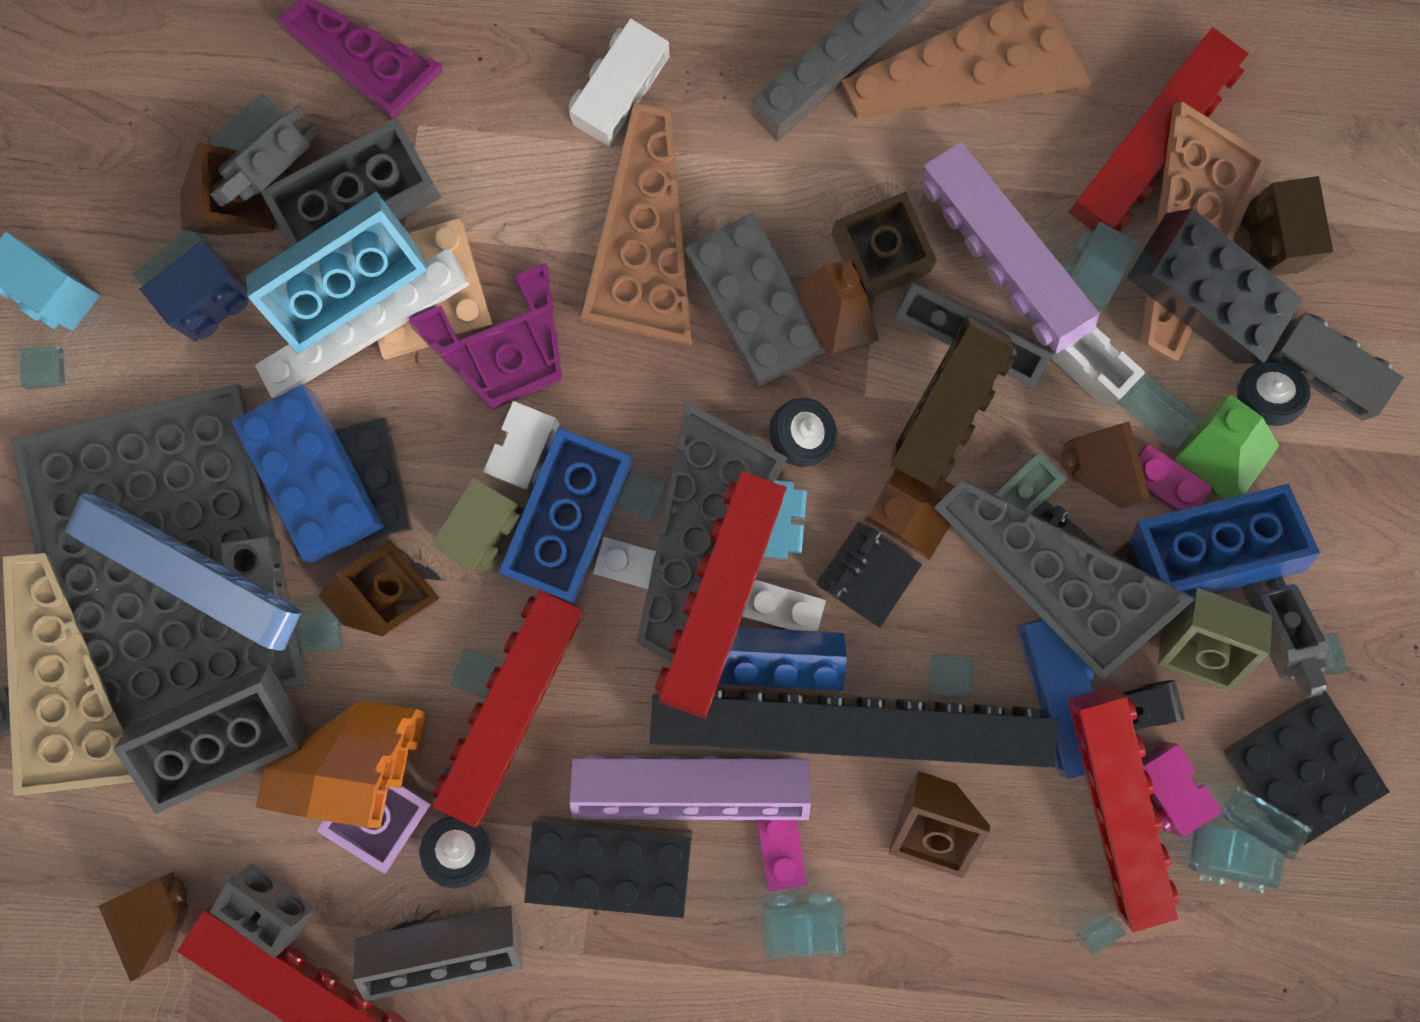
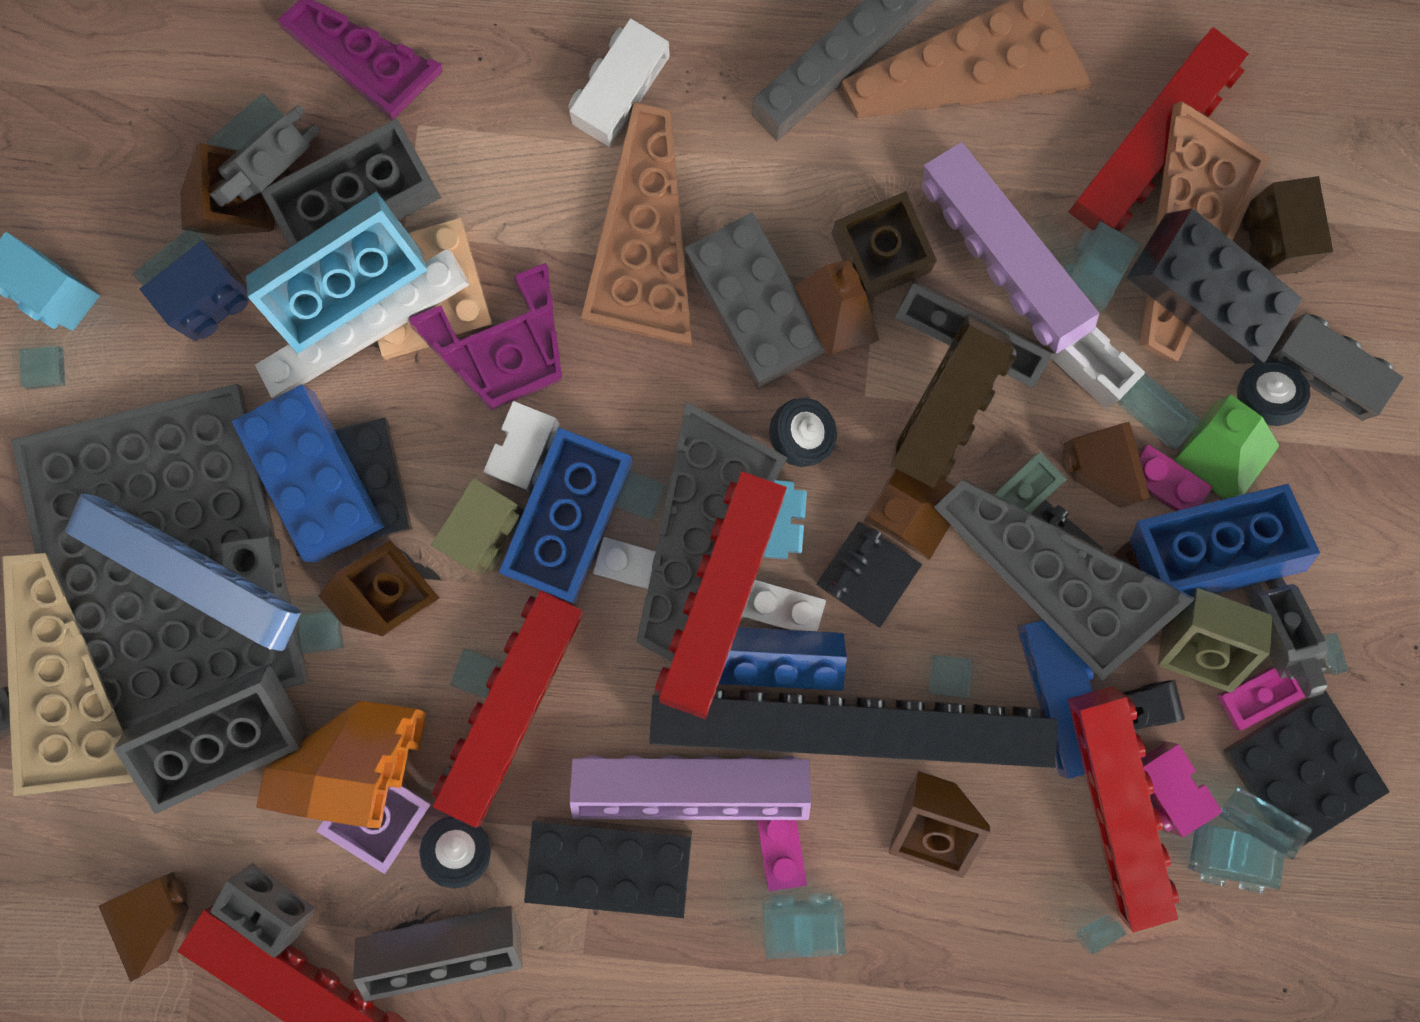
none -> dark pink plate [1217,665,1305,731]

